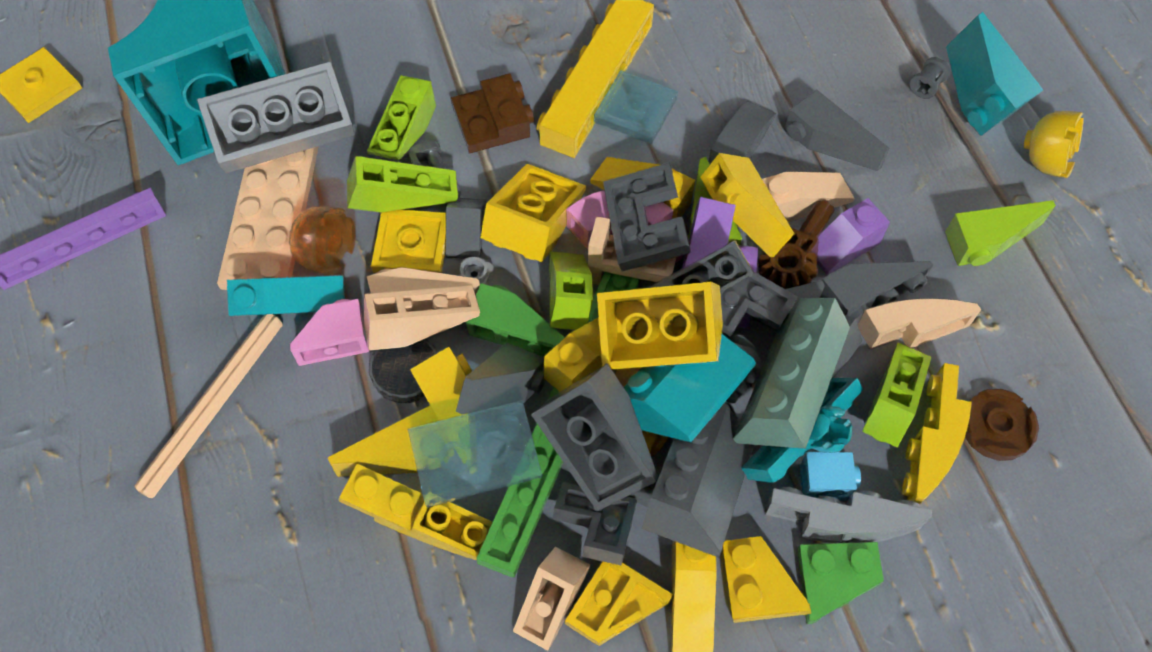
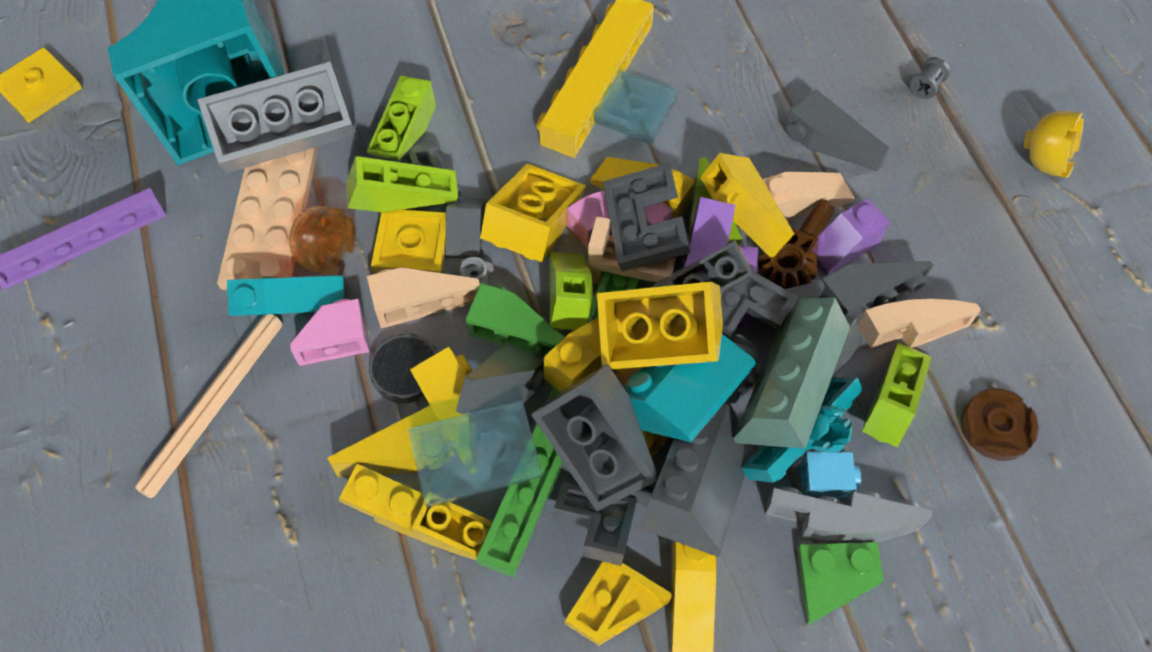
light nougat slope [363,285,480,350] -> none
reddish brown plate [451,73,534,154] -> none
light nougat slope [513,546,590,651] -> none
dark grey slope [708,101,776,164] -> none
yellow wing [723,536,811,623] -> none
yellow slope [902,363,972,505] -> none
lime slope [945,200,1056,266] -> none
teal slope [946,12,1043,136] -> none

